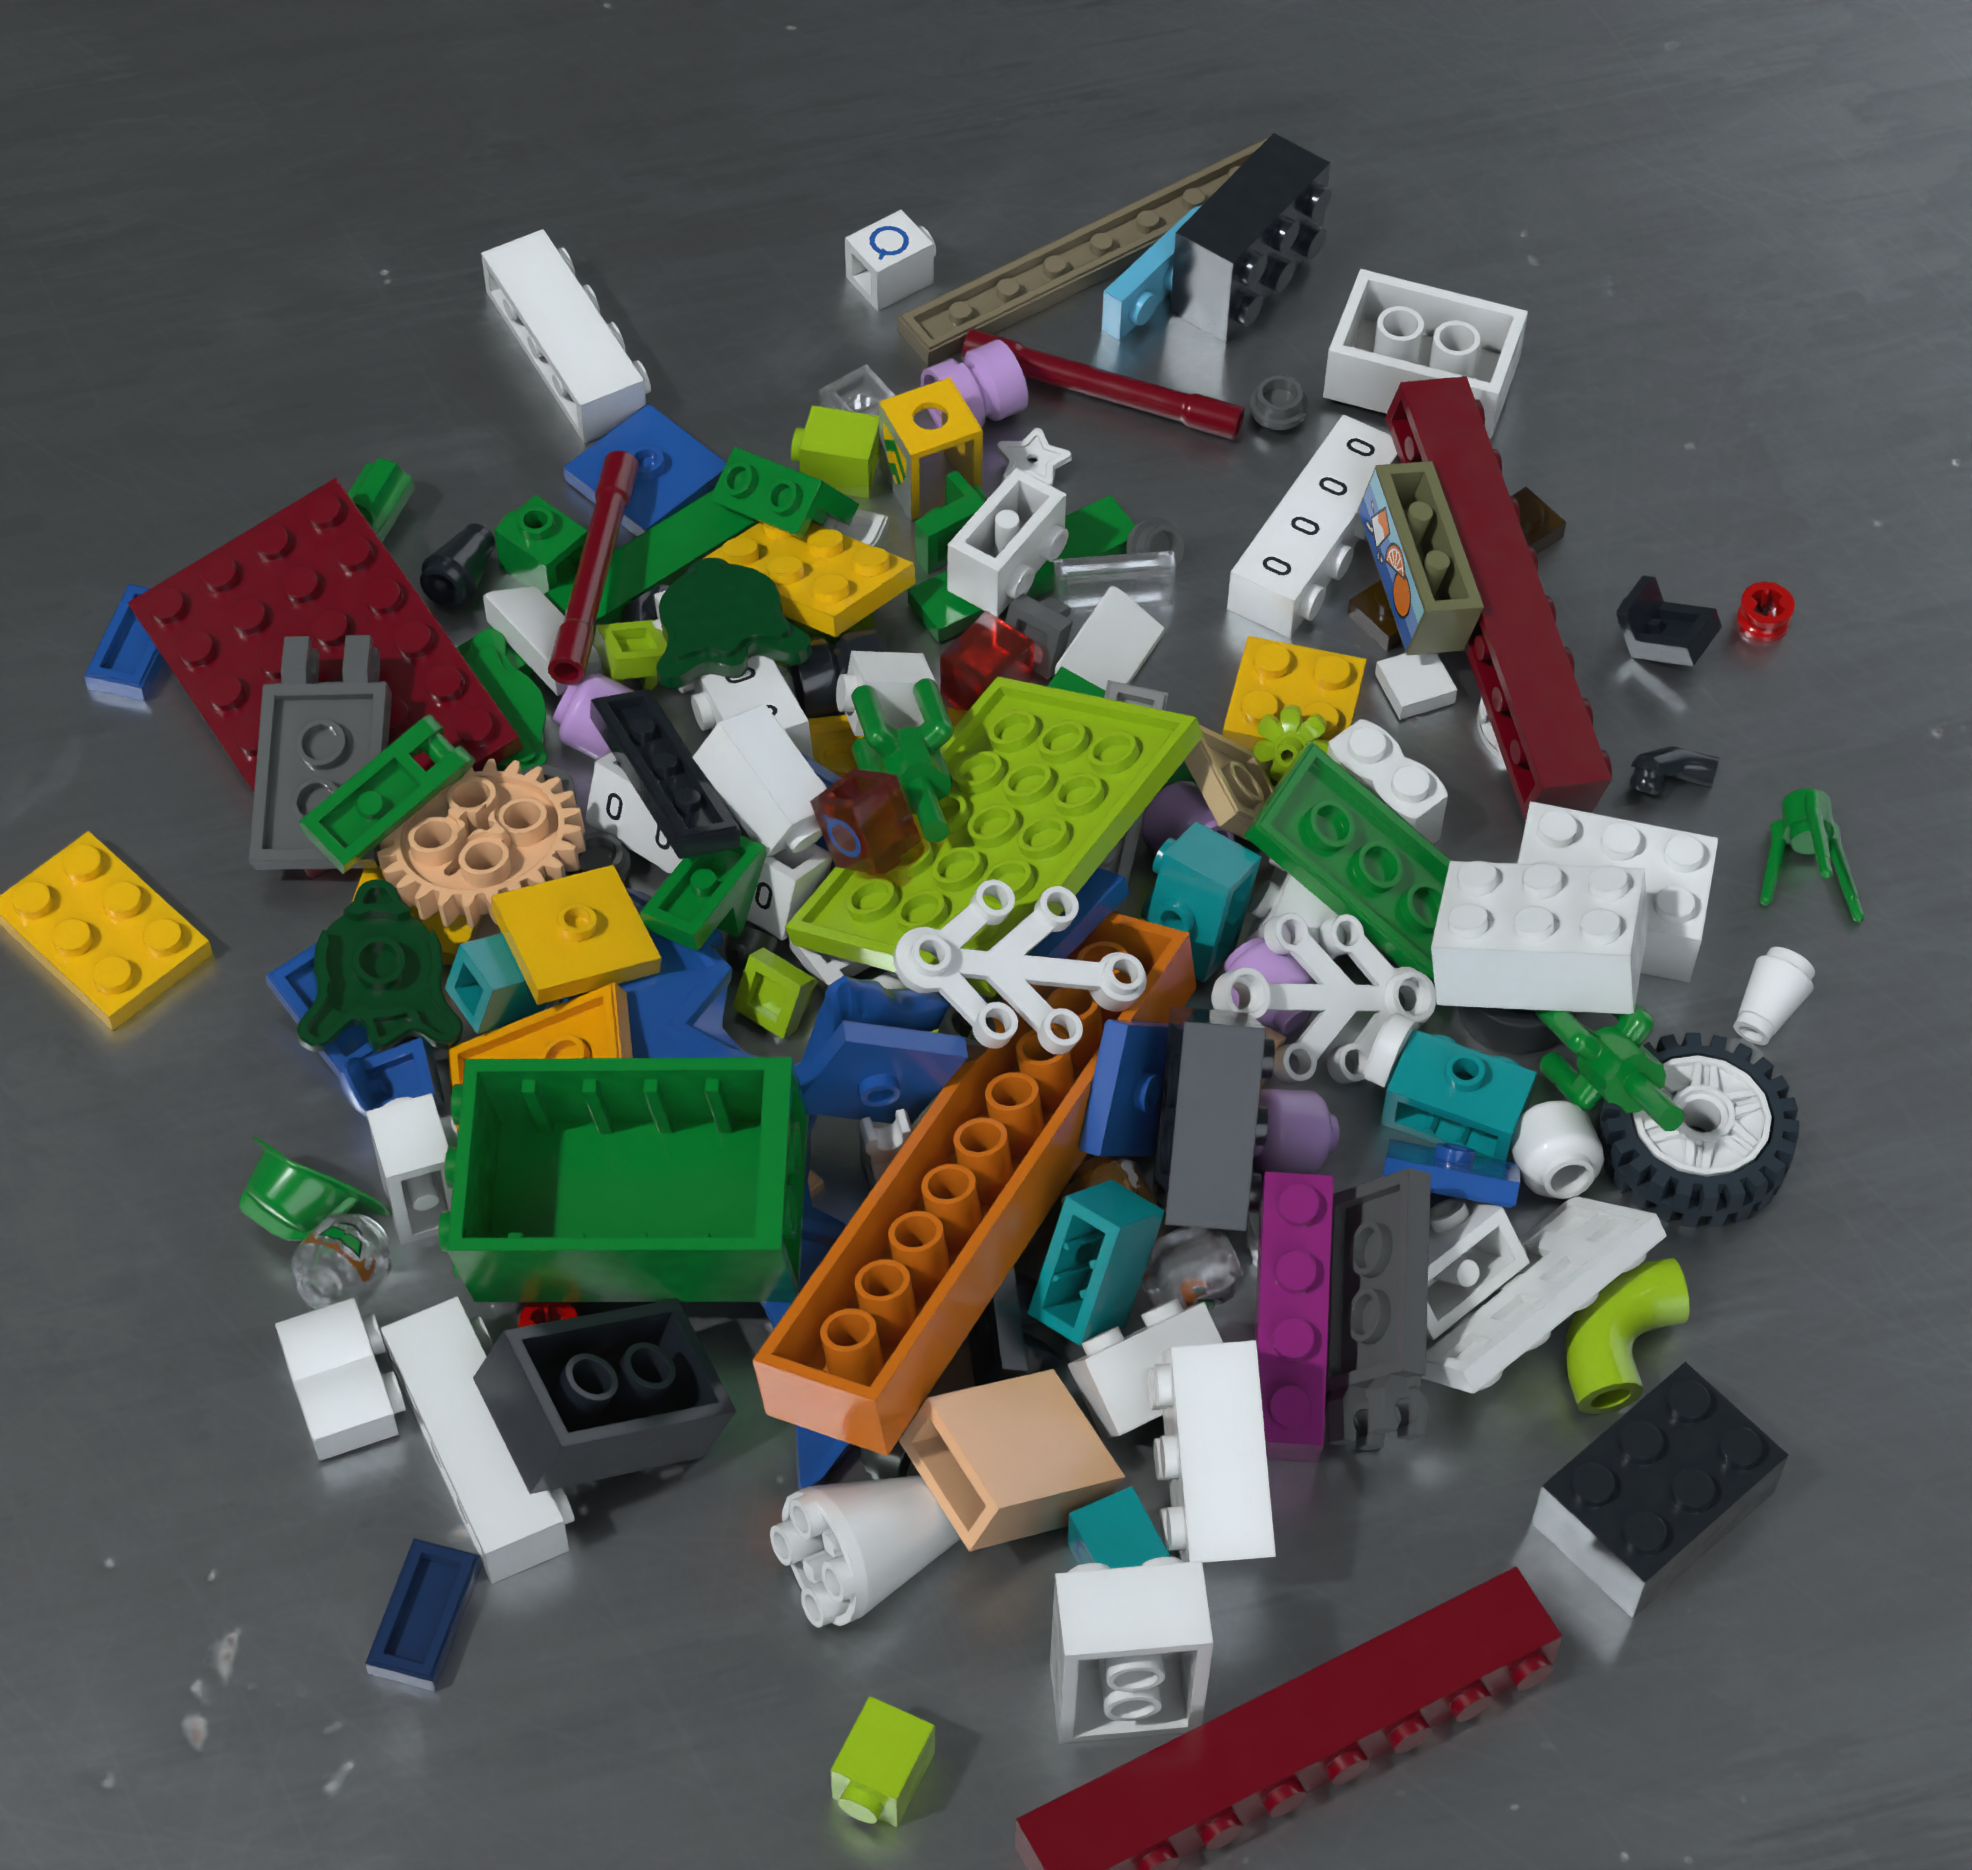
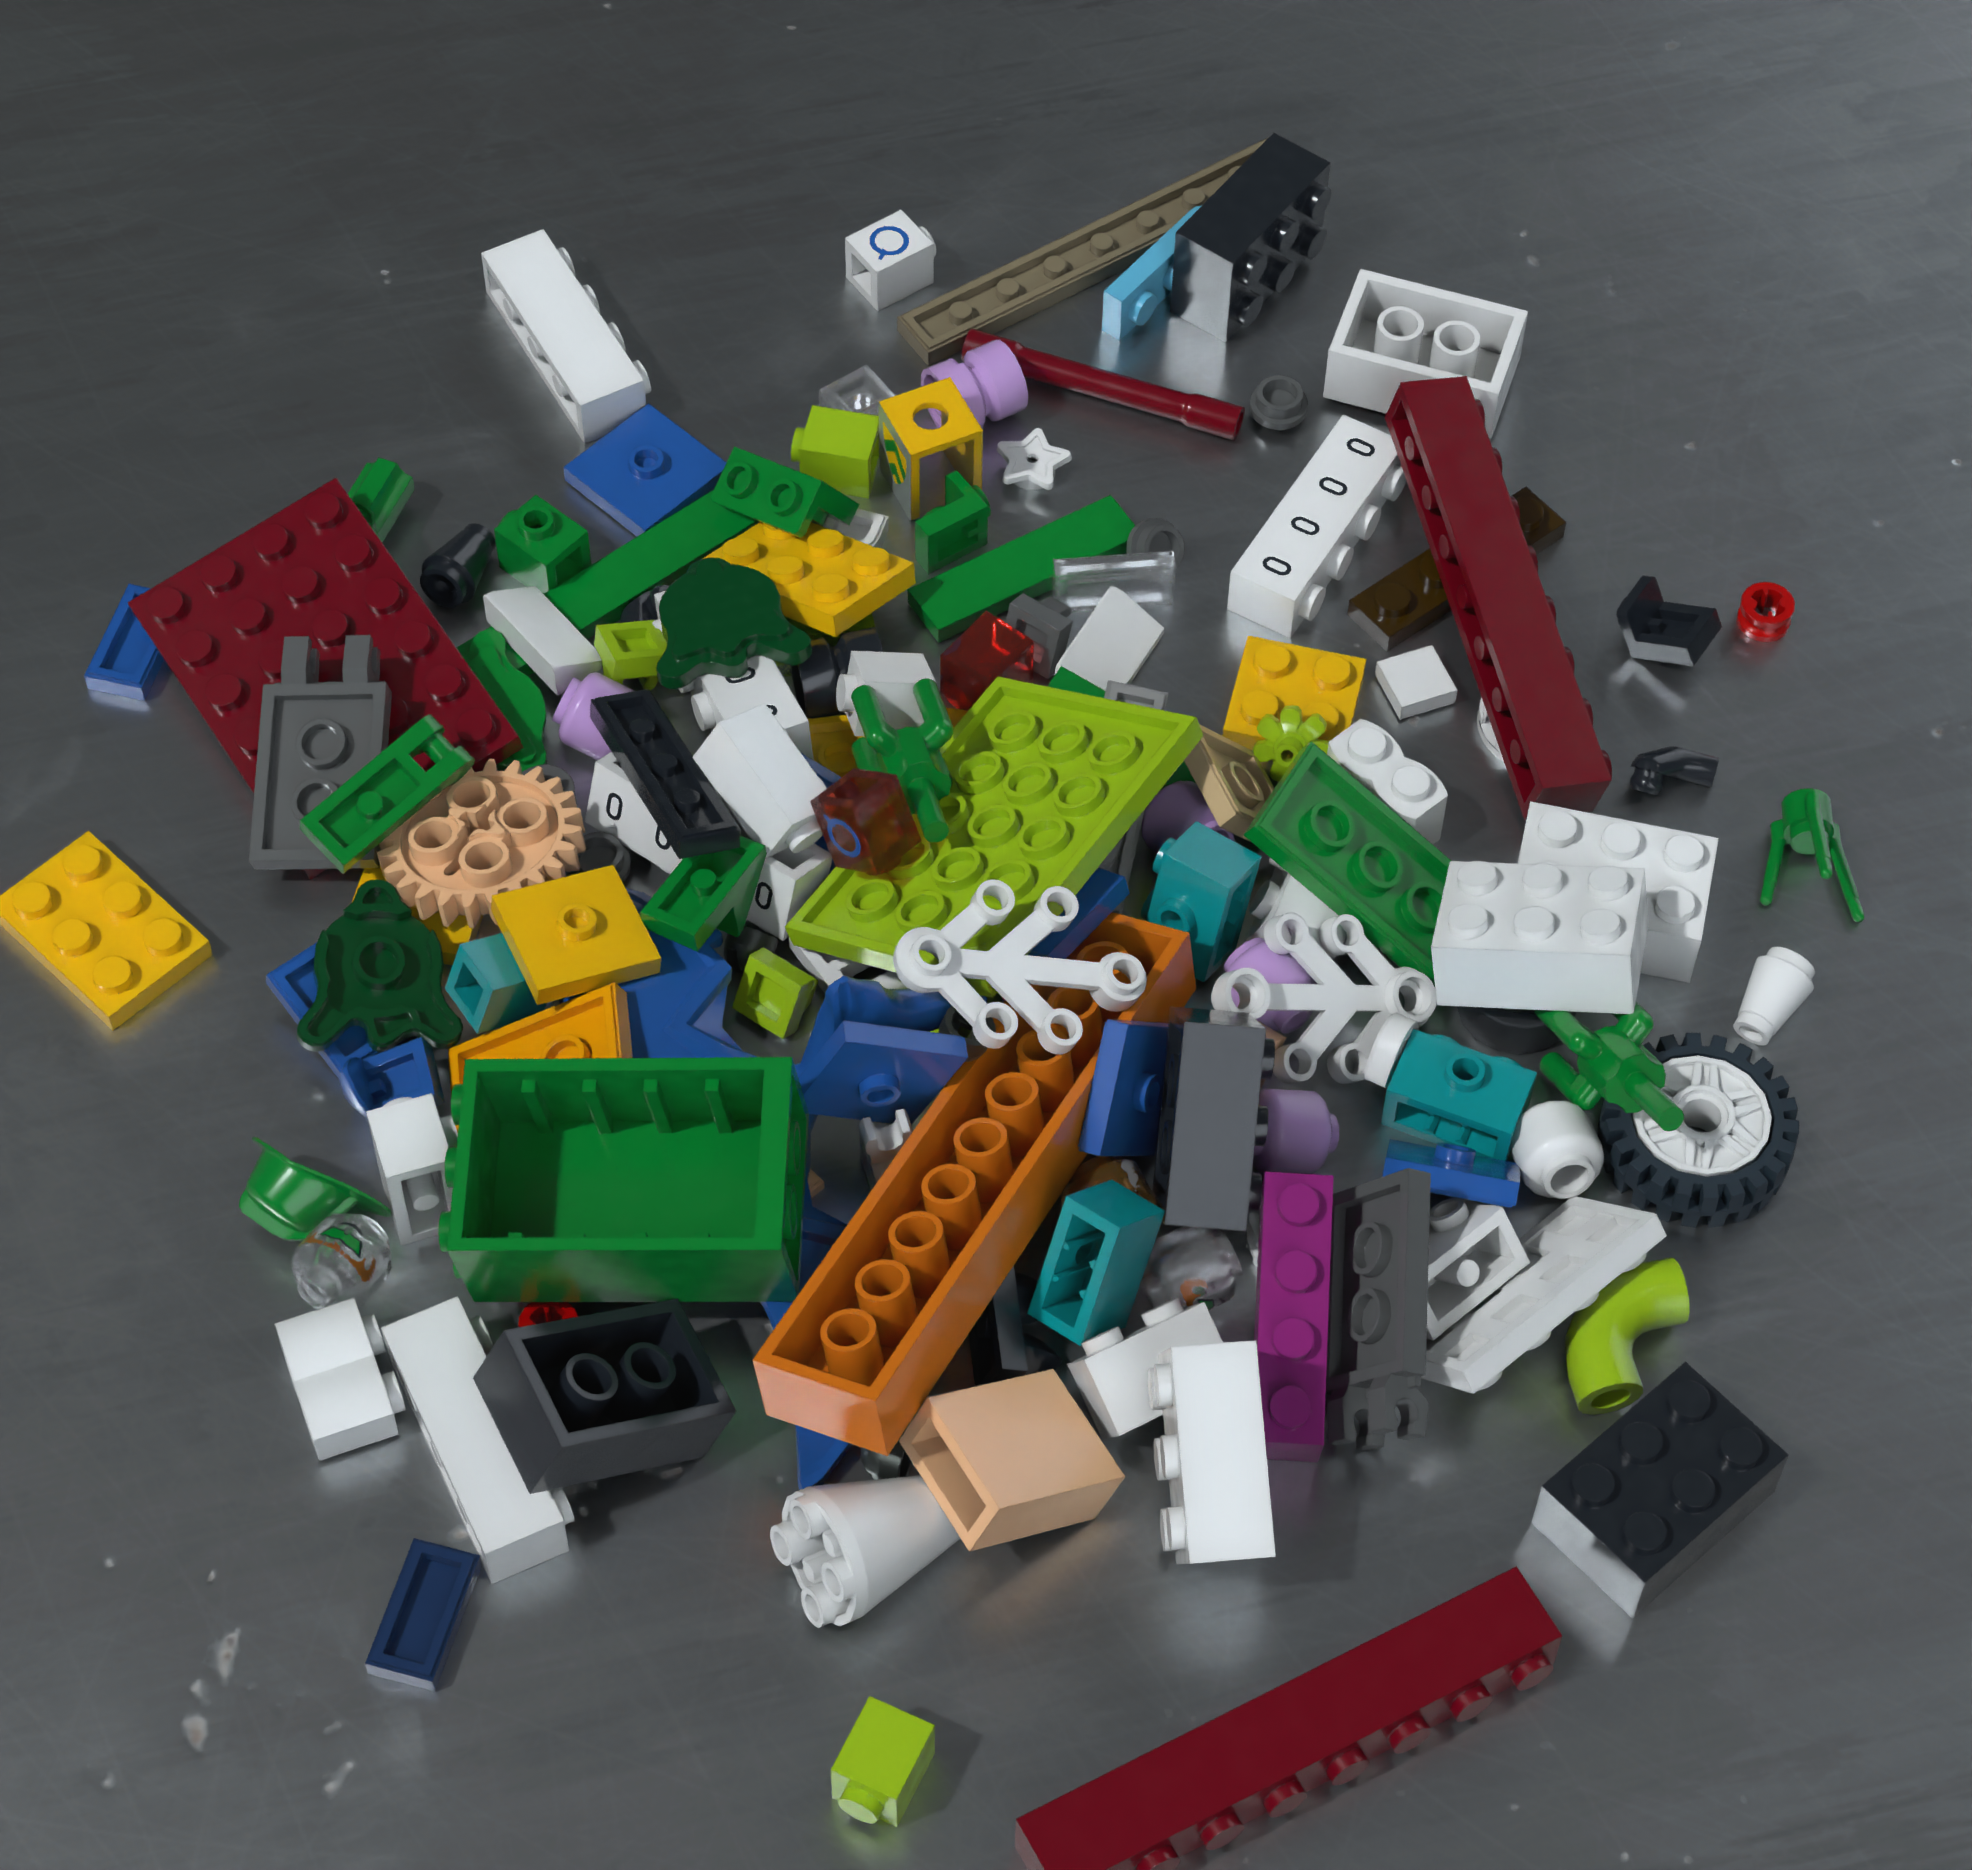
dark red piece [548,451,639,685] -> none
white brick [947,468,1068,618] -> none
white brick [1050,1557,1213,1744] -> none
teal brick [1067,1486,1170,1569] -> none
olive brick [1357,461,1484,655] -> none

